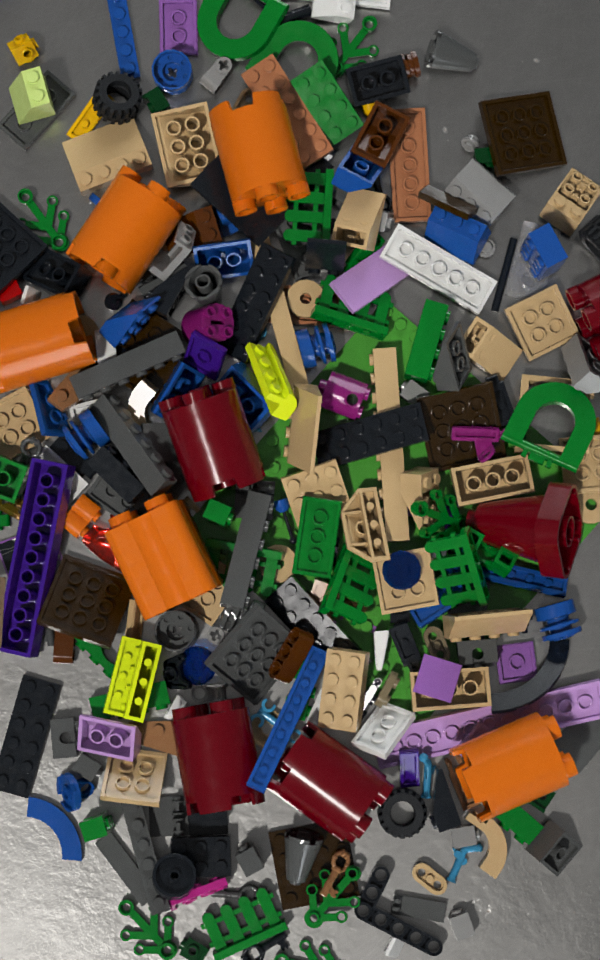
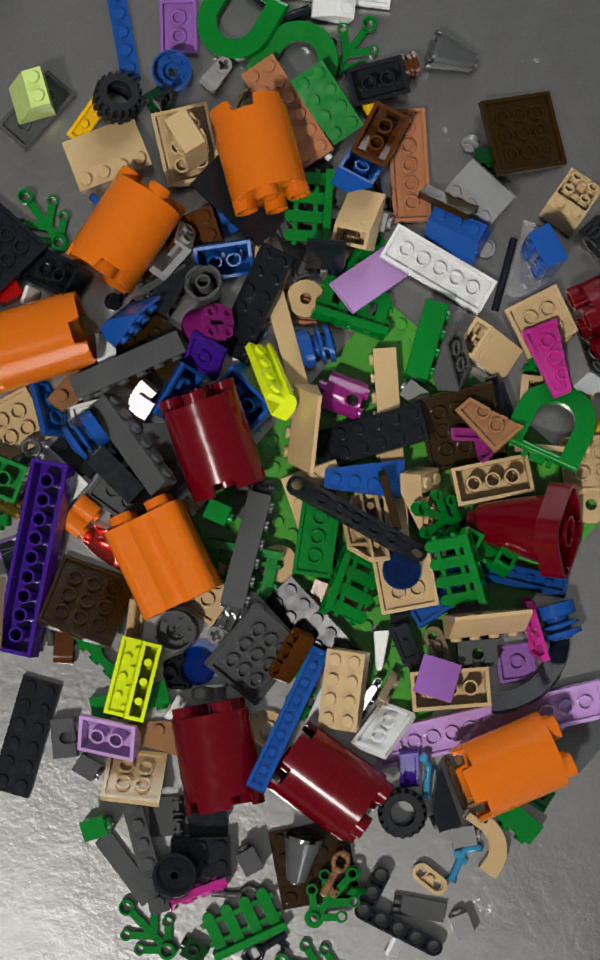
yellow brick [6,33,39,66] -> none
blue tile [27,796,82,861] -> none
blue tile [56,772,95,812] -> none
dark azure bar [251,698,301,743] -> none
hinge [274,498,297,544] -> none
dark grey slope [525,819,582,877] -> none
none -> tile [128,393,156,421]
none -> black tile [152,83,173,112]
none -> tan brick [164,108,210,172]
none -> black plate [286,475,427,564]
none -> blue wing [323,459,405,498]
none -> green tile [346,886,366,896]
none -> dark brown tile [378,469,402,530]
none -> medium nougat wing [455,397,524,454]
none -> dark pink wing [519,597,550,662]
none -> dark pink wing [521,318,572,399]
none -> green plant [522,358,541,376]

